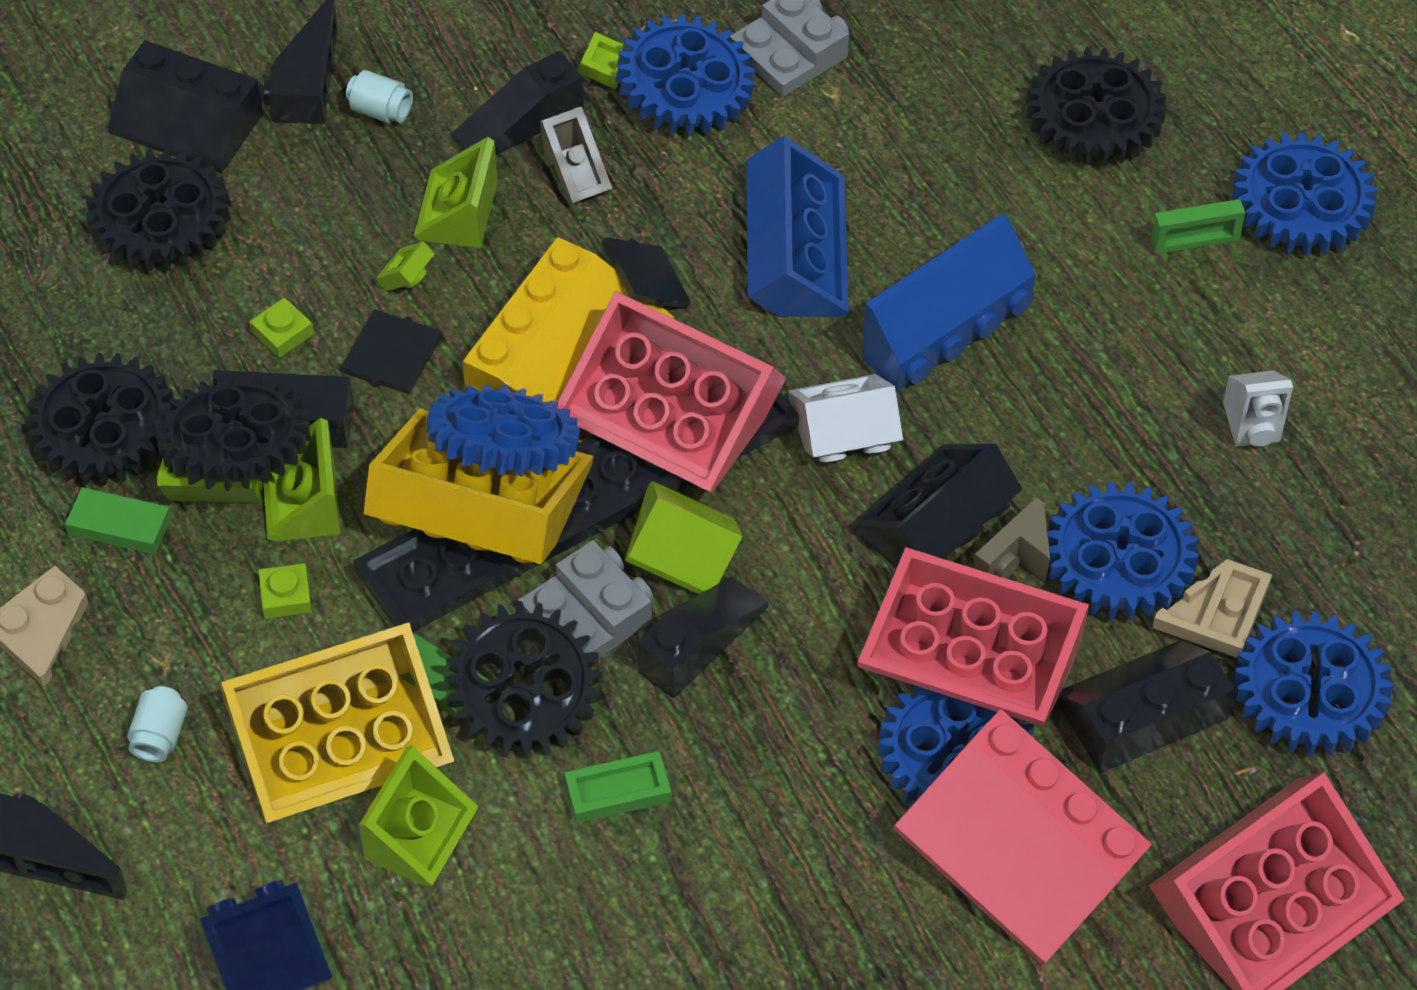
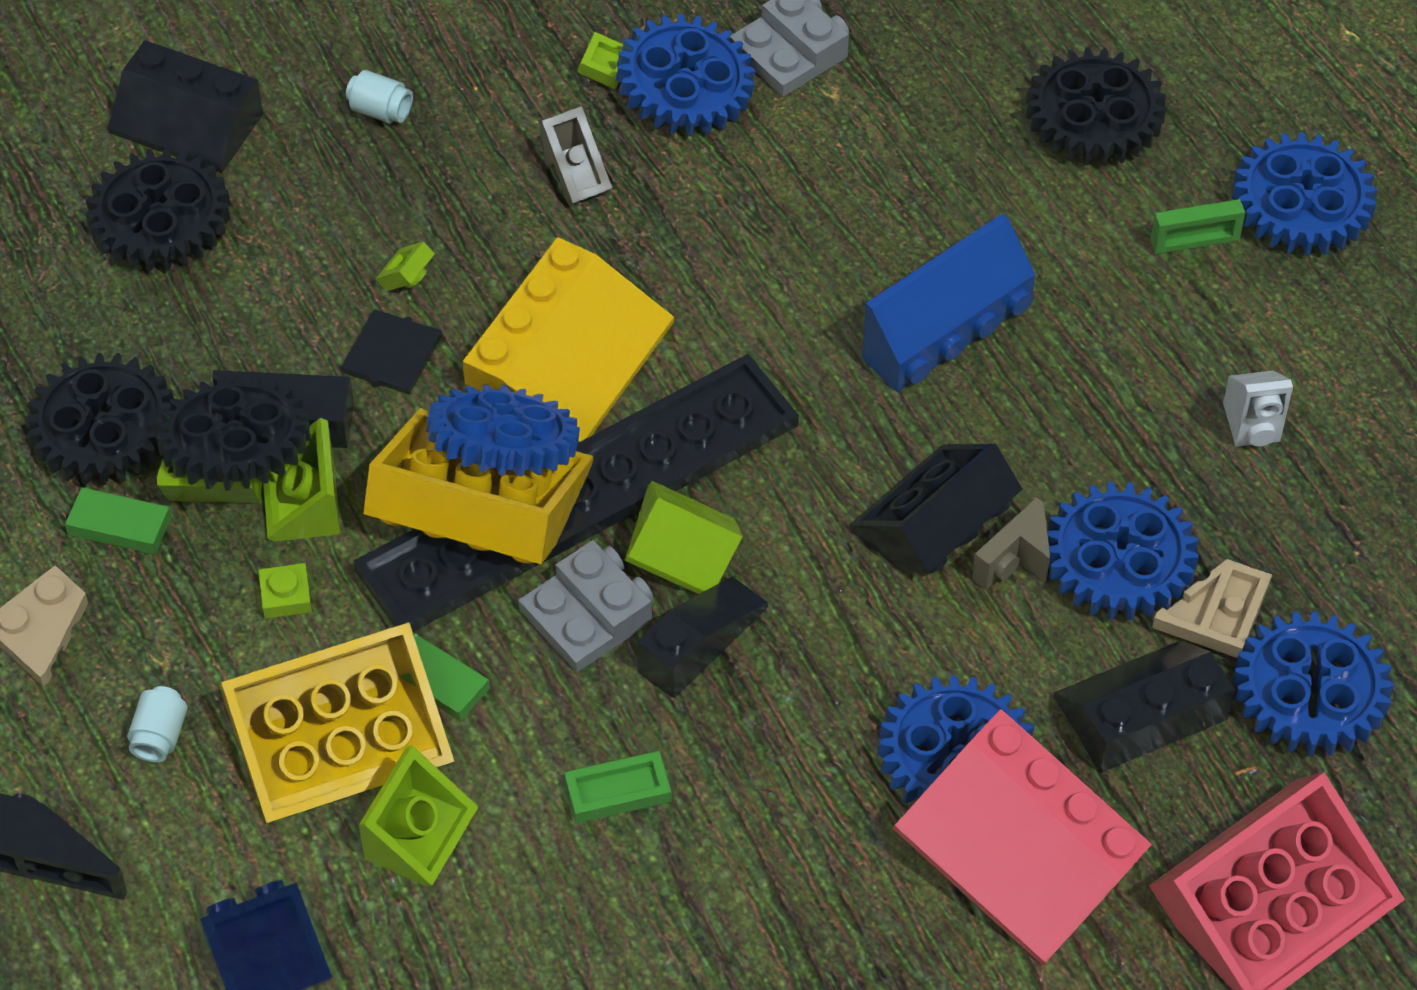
lime plate [249,297,314,358] -> none
black slope [263,0,338,124] -> none
lime slope [414,137,498,248] -> none
black gear [444,601,602,759] -> none
black slope [452,51,584,155] -> none
coral slope [558,291,786,493] -> none
black piece [602,237,691,309] -> none
blue slope [747,136,849,317] -> none
white slope [788,374,903,462] -> none
coral slope [857,547,1089,727] -> none

